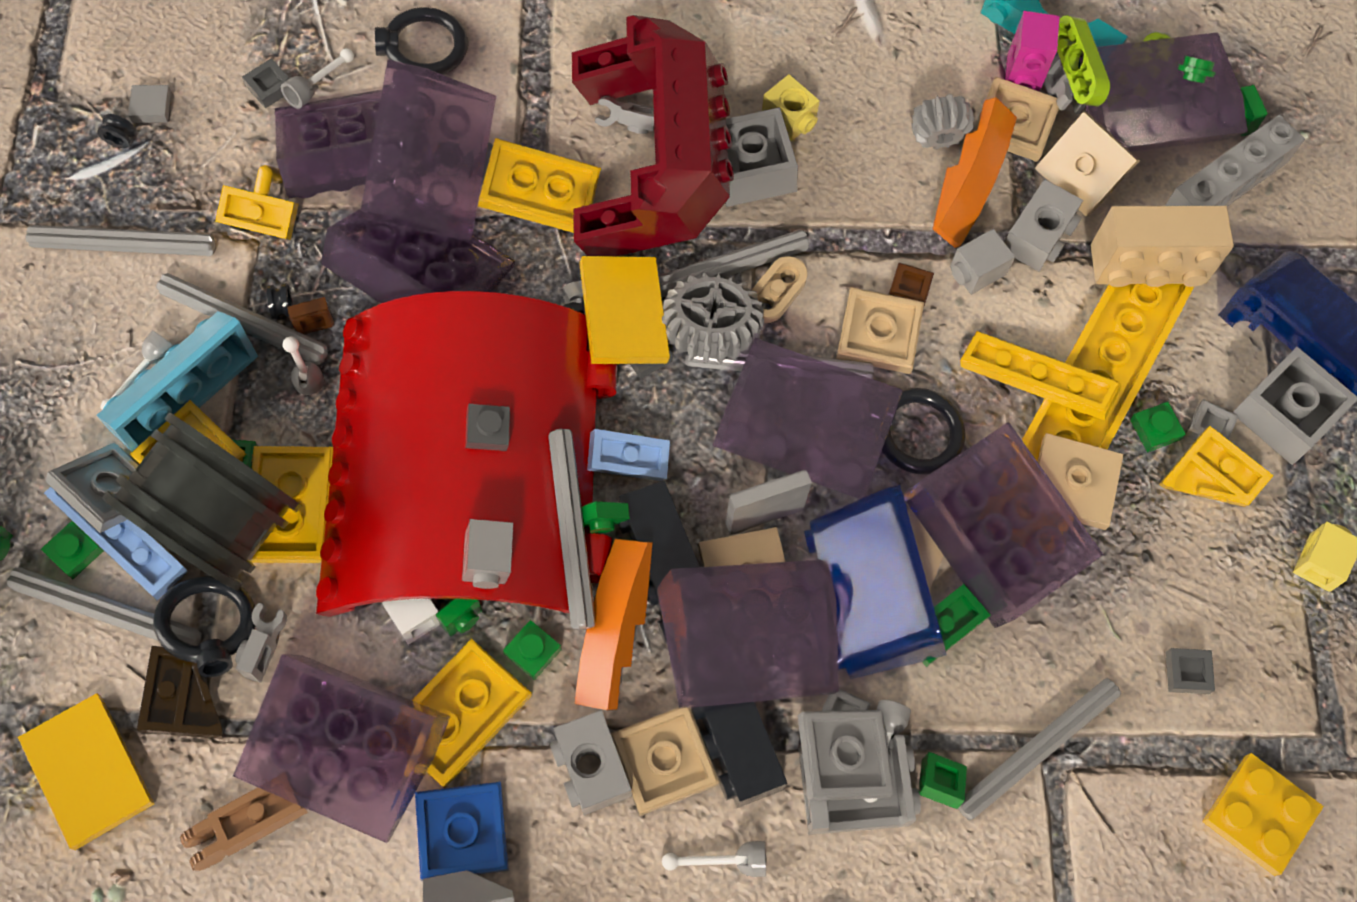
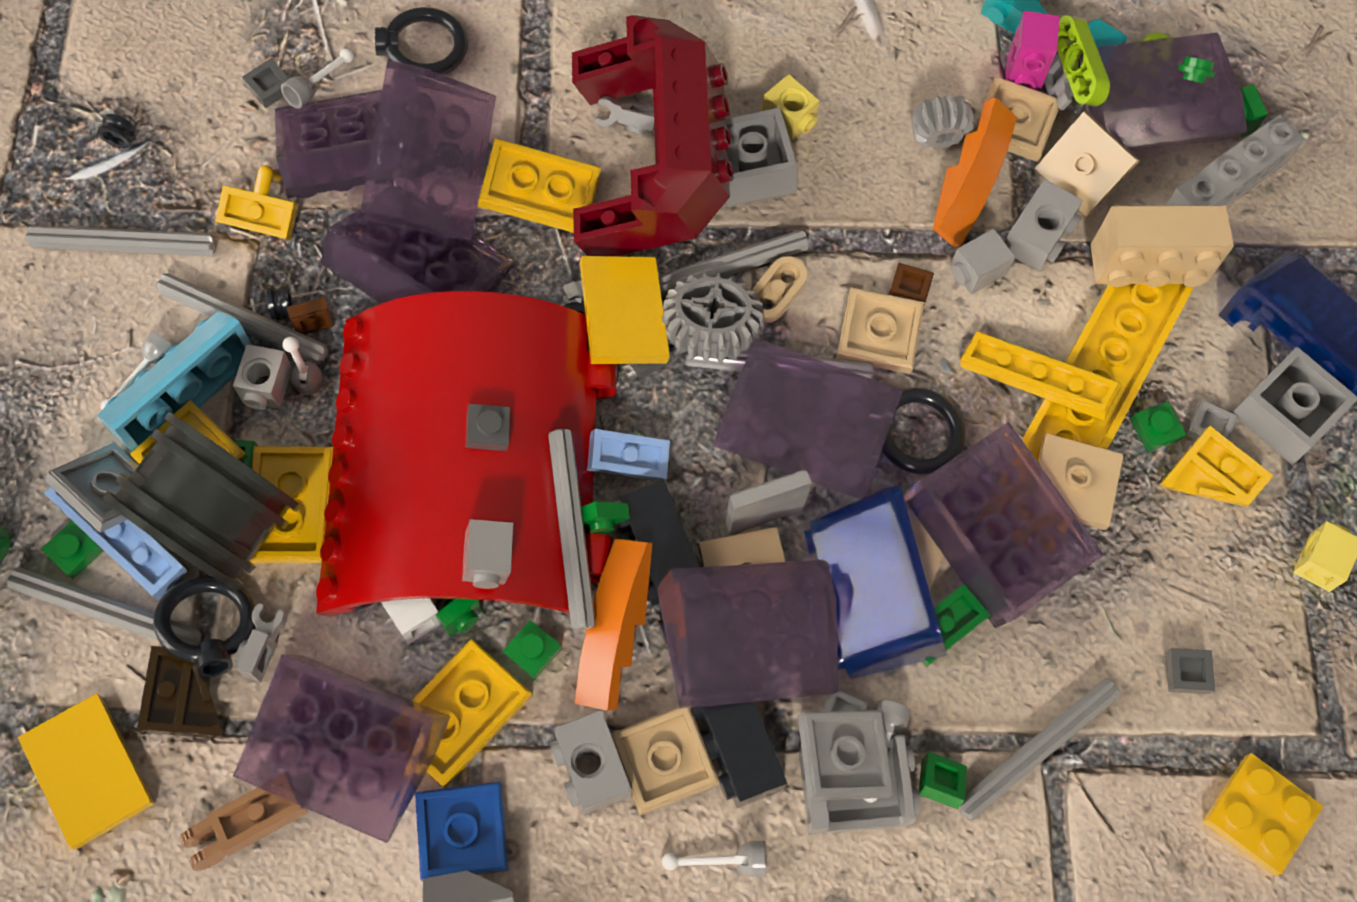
light grey tile [128,85,172,123] -> none
none -> white brick [233,344,293,410]

